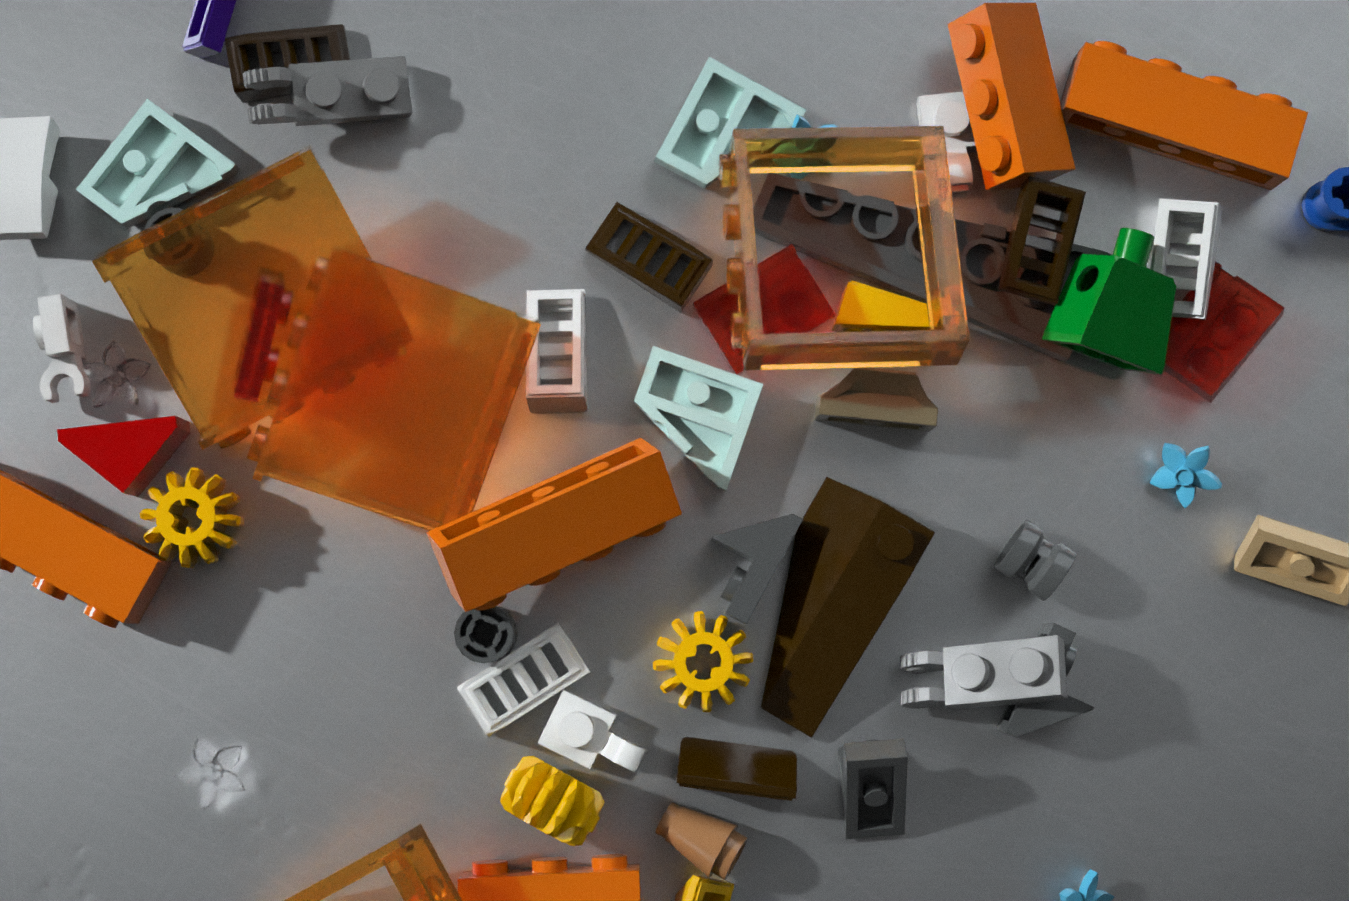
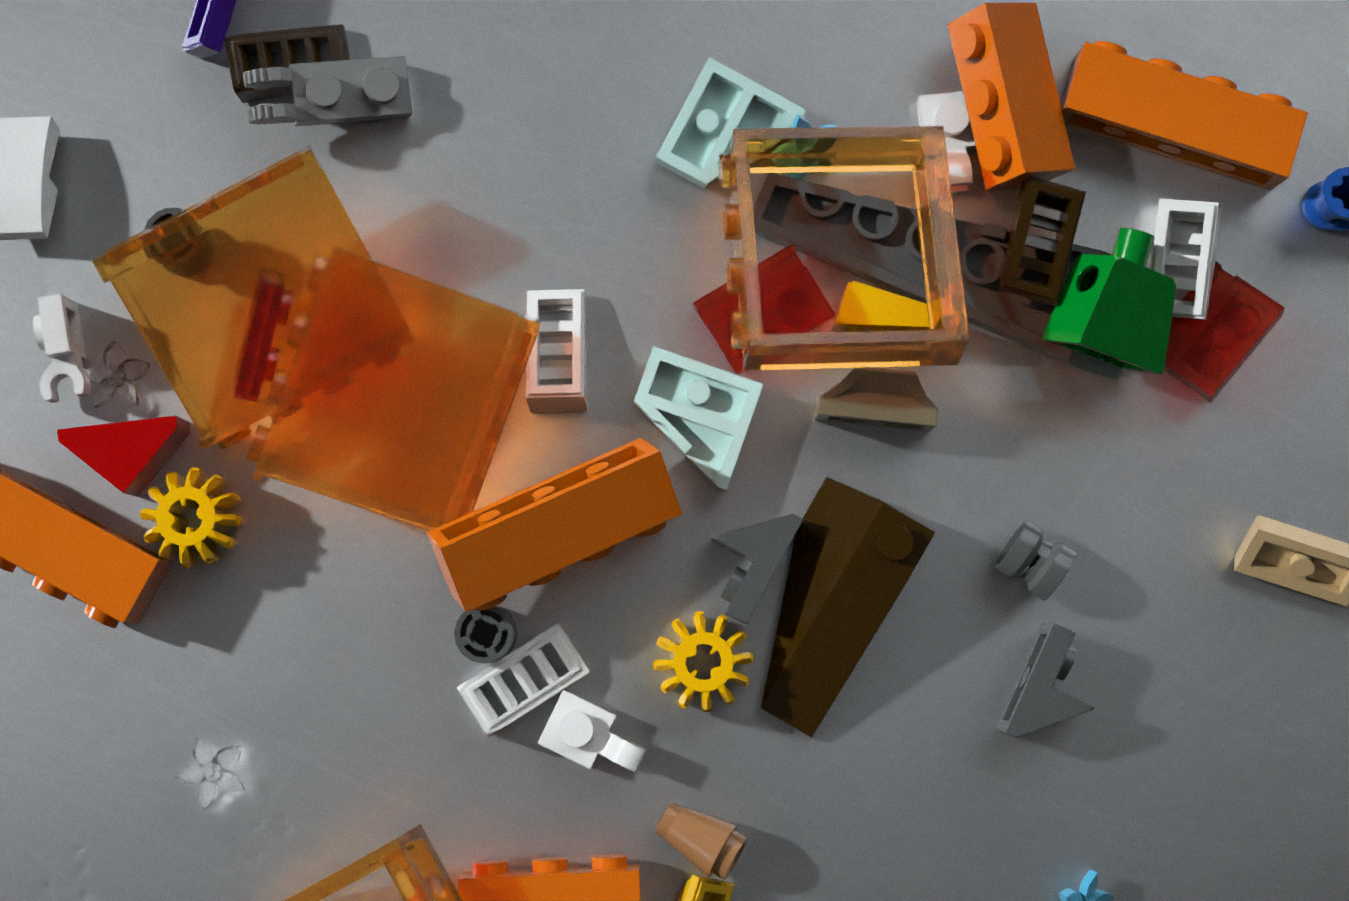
light aqua wing [76,99,240,229] -> none
yellow gear [500,756,605,846] -> none
dark brown slope [585,202,713,313] -> none
dark brown slope [676,737,797,801] -> none
dark grey slope [838,738,908,839] -> none
light grey hinge [900,635,1067,710] -> none
medium azure plant [1150,443,1222,508] -> none

